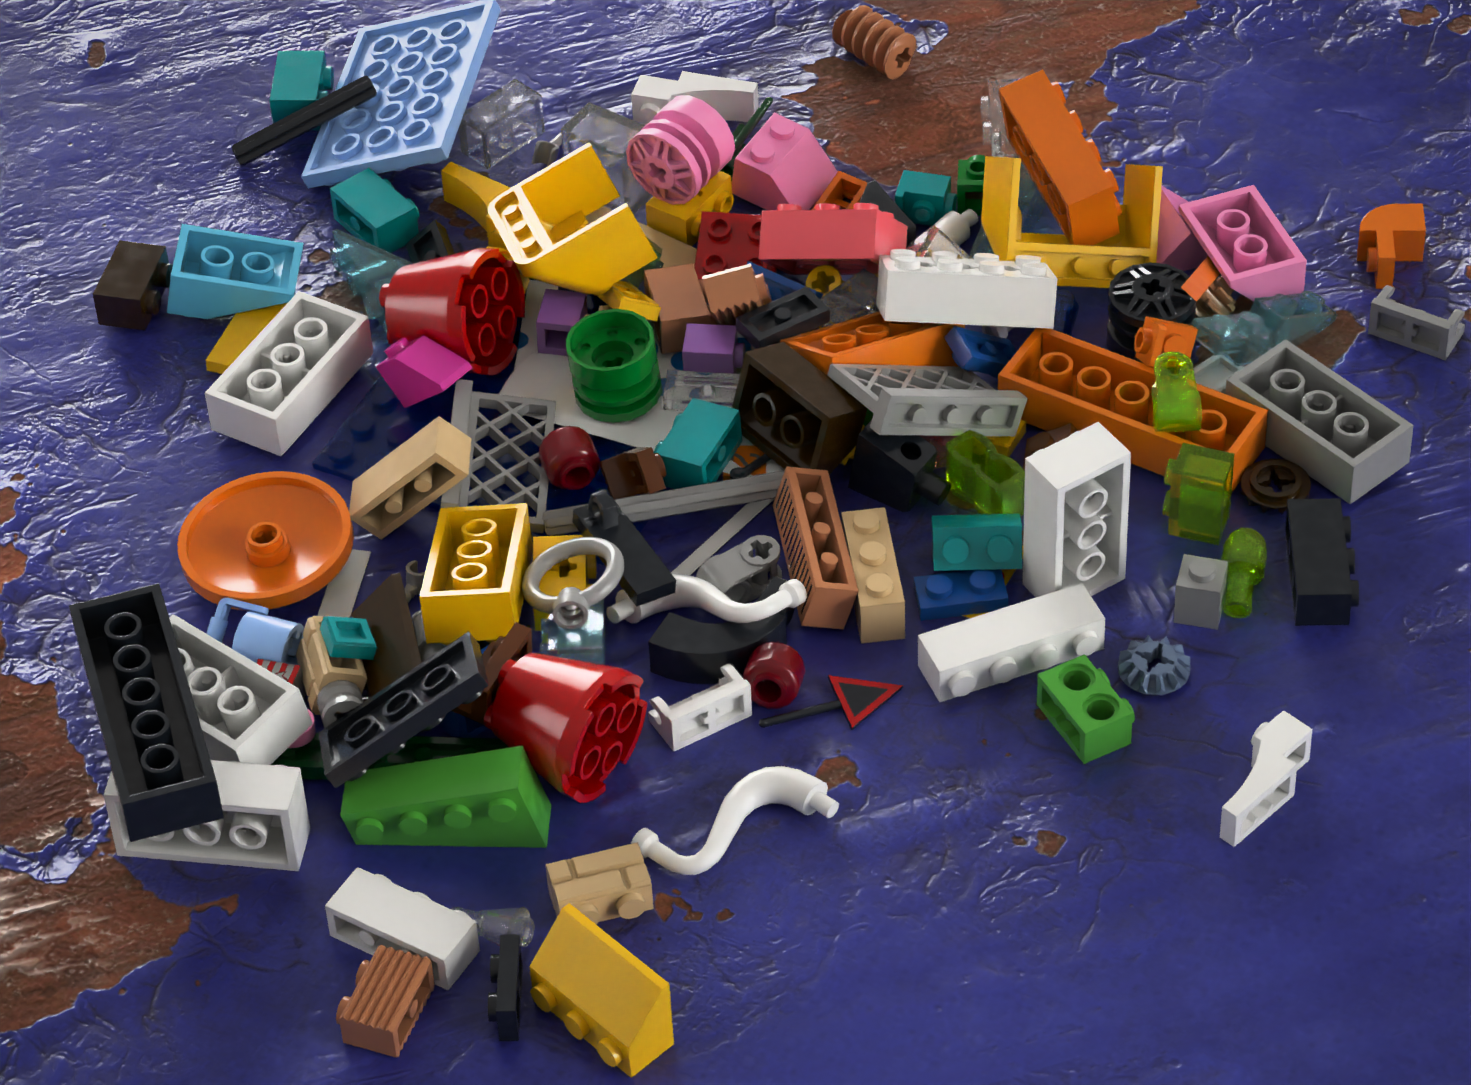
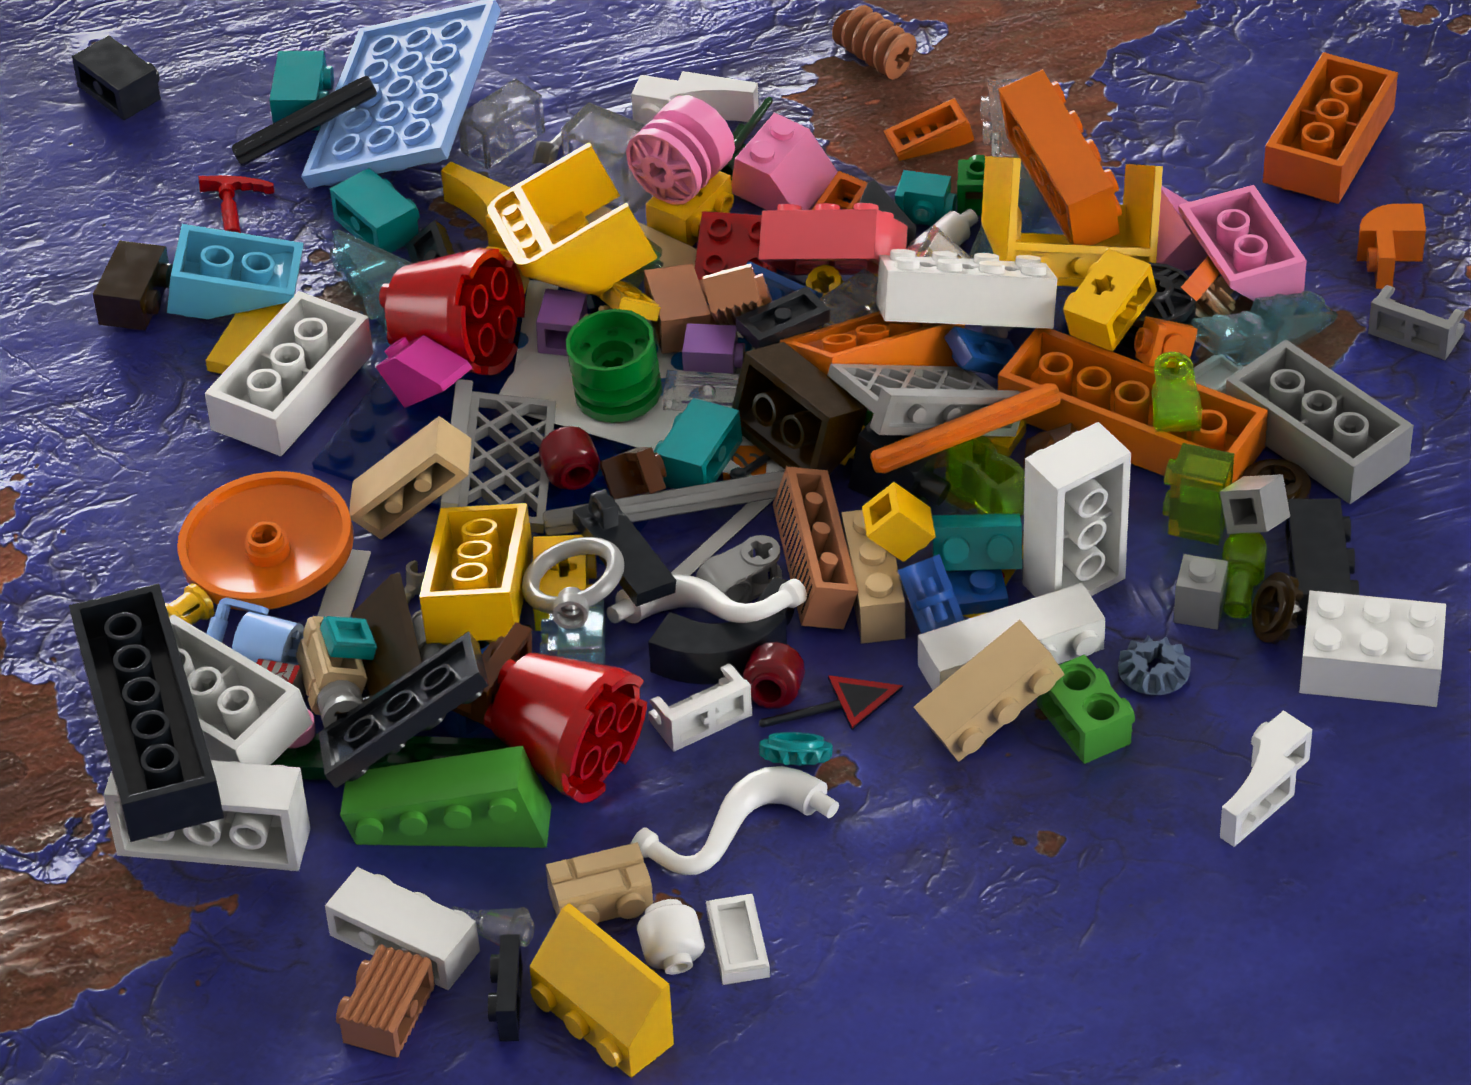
none -> black brick [72,35,161,120]
none -> yellow bush [165,583,215,625]
none -> red piece [198,175,274,233]
none -> white head [637,899,705,975]
none -> white tile [706,894,770,985]
none -> teal gear [759,732,833,766]
none -> yellow brick [862,482,936,562]
none -> orange axle [870,383,1061,474]
none -> orange slope [883,98,975,161]
none -> blue hips [896,554,964,634]
none -> tan brick [914,619,1065,762]
none -> yellow brick [1063,248,1157,352]
none -> light grey brick [1220,474,1290,534]
none -> dark brown gear [1252,572,1303,645]
none -> orange brick [1263,52,1398,204]
none -> white brick [1299,590,1446,707]

